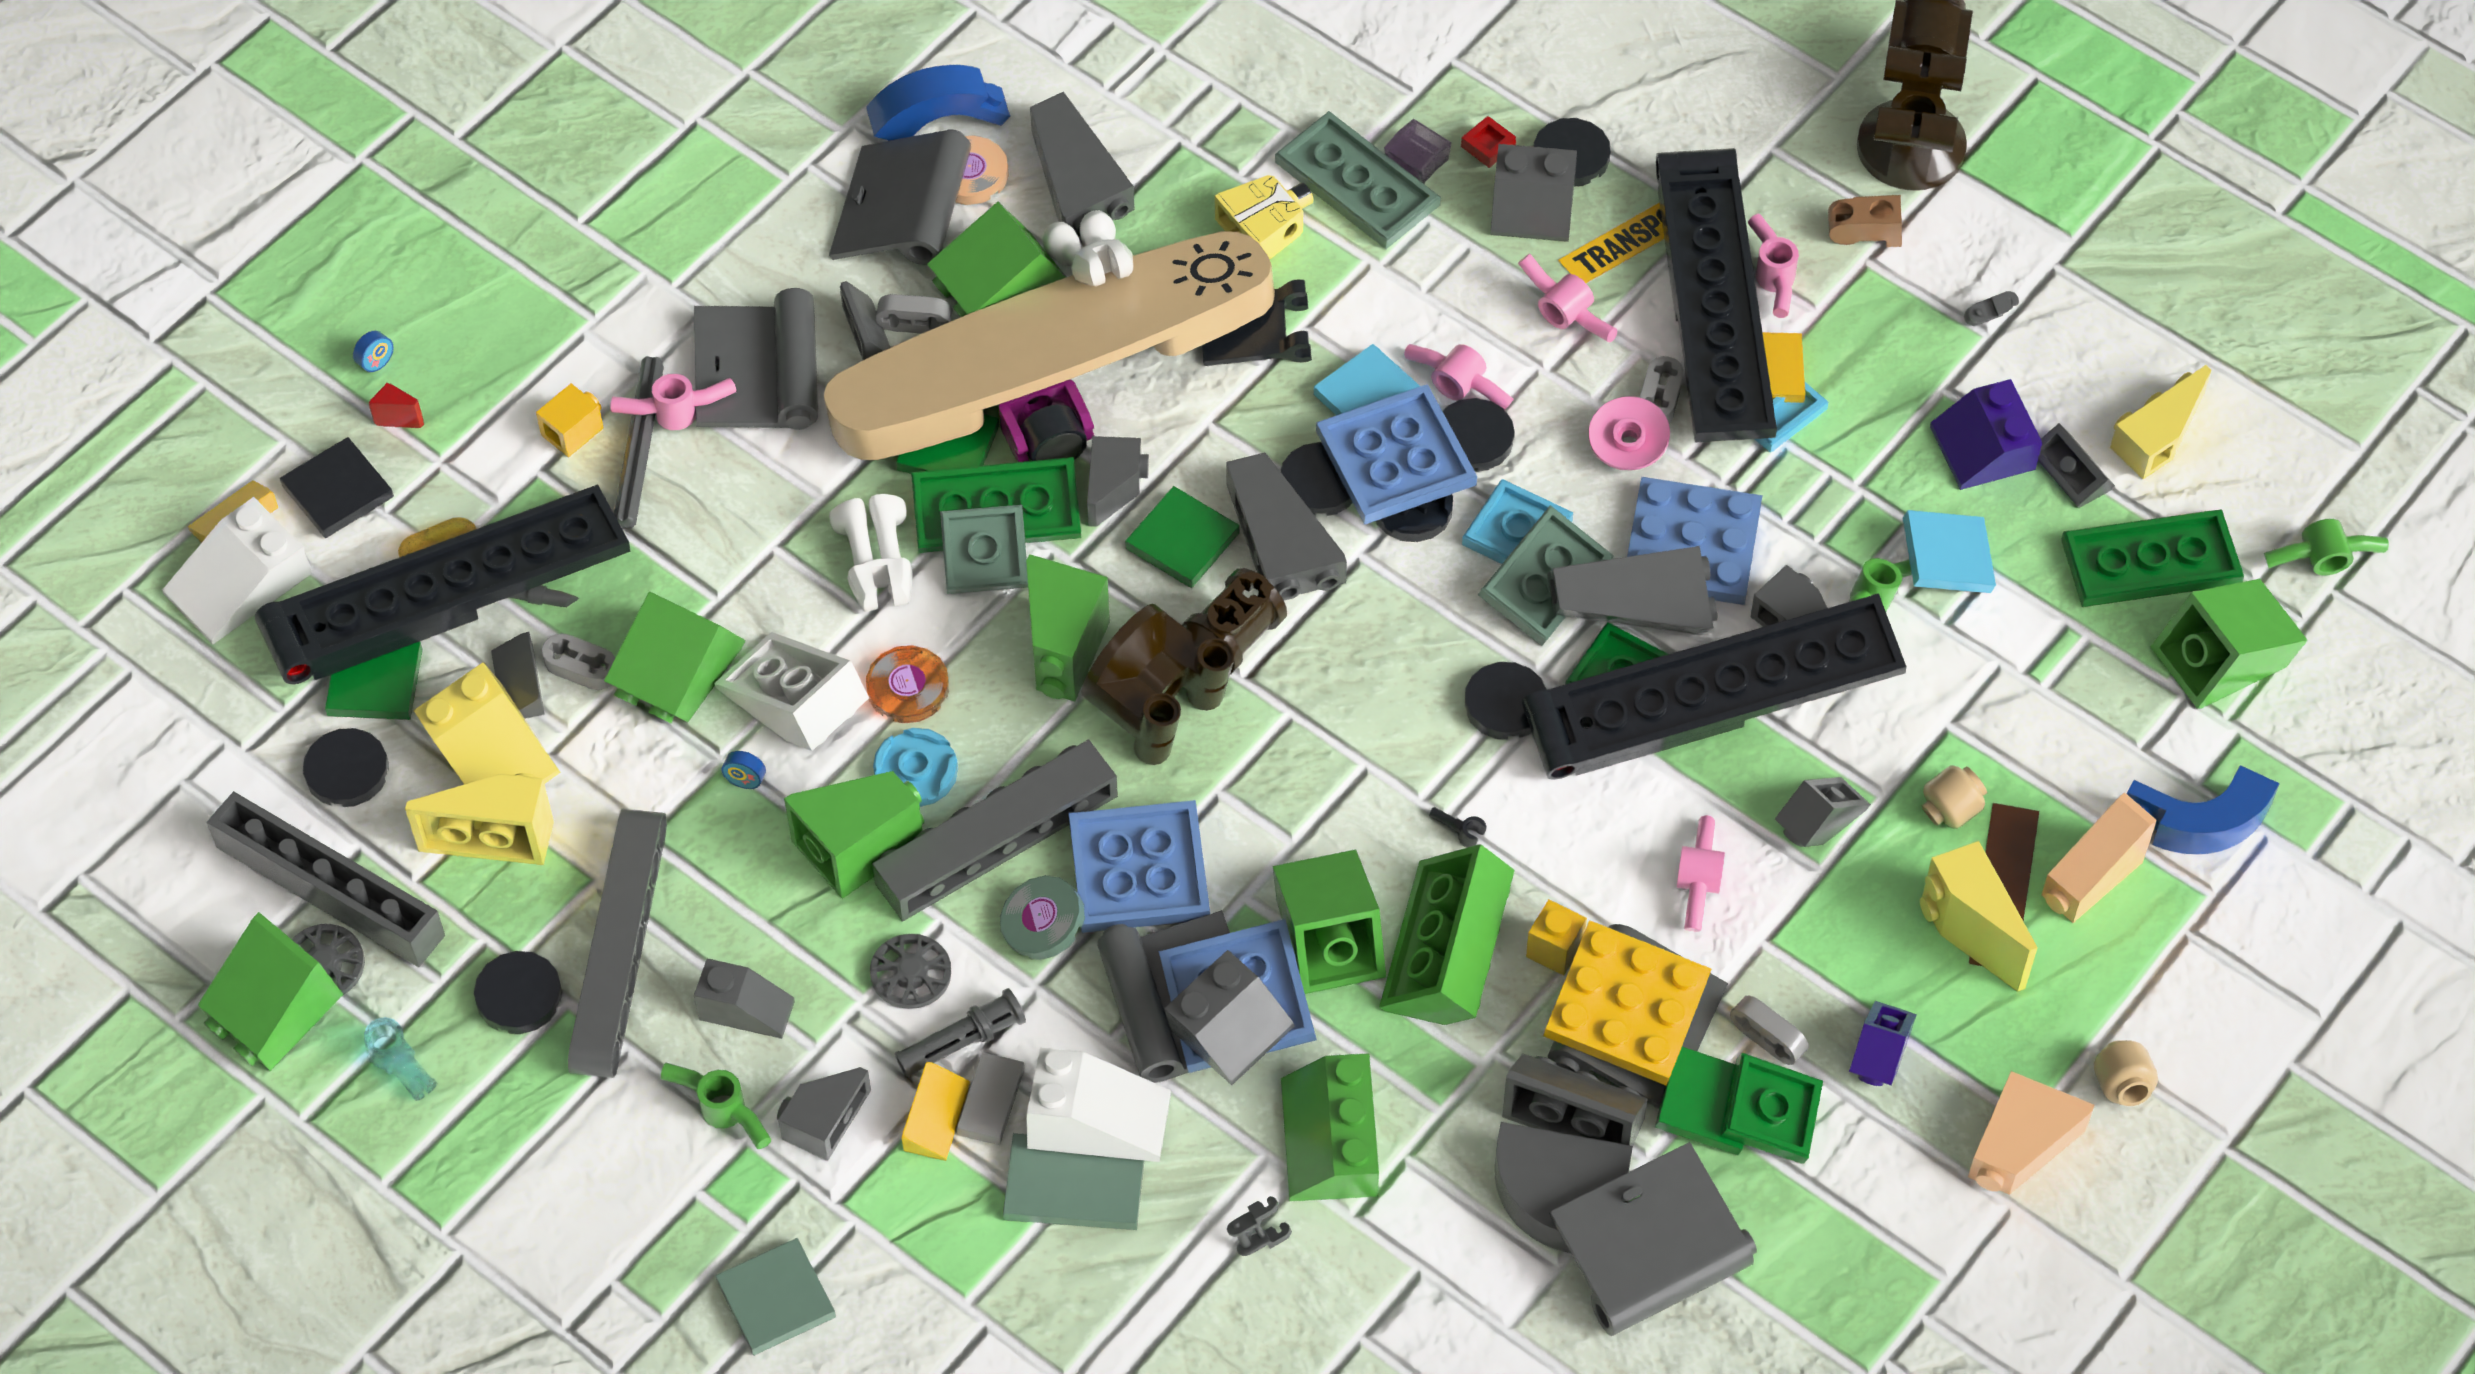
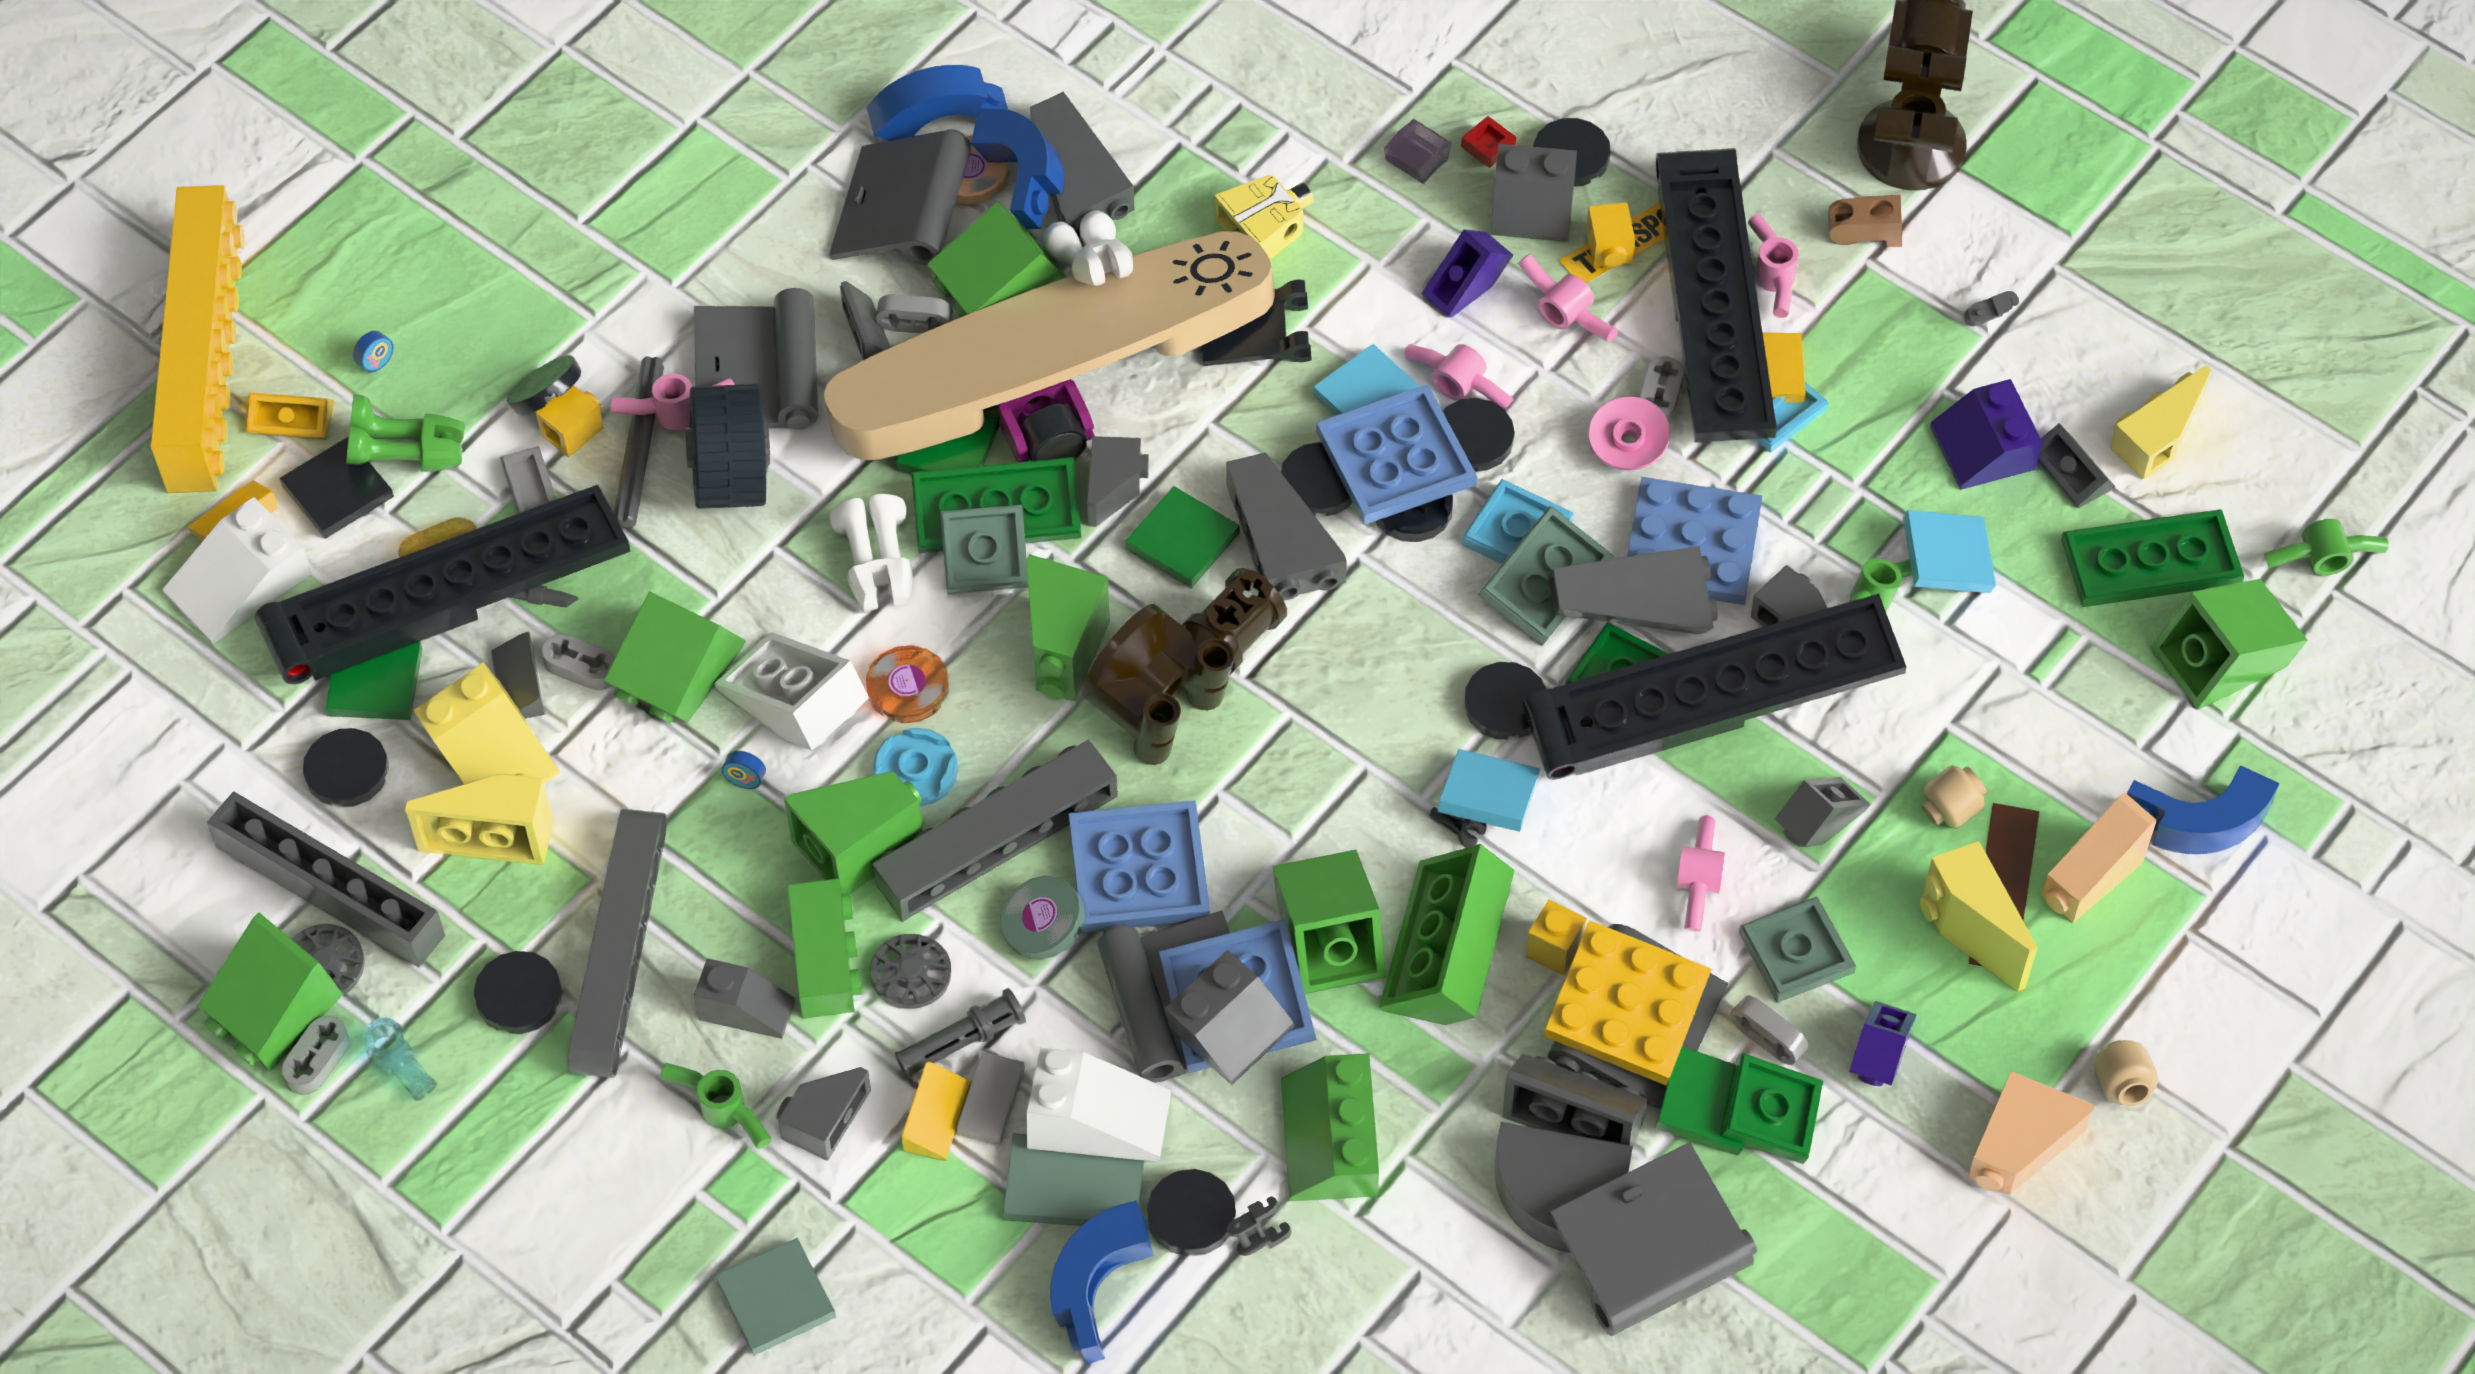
red slope [369,383,424,428] -> none
sand green tile [1275,111,1441,249] -> none
none -> yellow brick [151,185,245,493]
none -> yellow slope [246,392,334,439]
none -> light grey beam [282,1016,349,1095]
none -> bright green piece [346,394,465,472]
none -> light grey tile [500,446,557,514]
none -> tile [507,355,582,415]
none -> black wheel [686,384,770,509]
none -> bright green brick [788,878,861,1019]
none -> blue arch [971,109,1064,230]
none -> blue arch [1050,1200,1154,1364]
none -> black tile [1147,1169,1236,1256]
none -> dark purple slope [1421,229,1513,317]
none -> medium azure tile [1438,749,1540,832]
none -> yellow brick [1586,202,1635,267]
none -> sand green tile [1739,896,1856,1003]

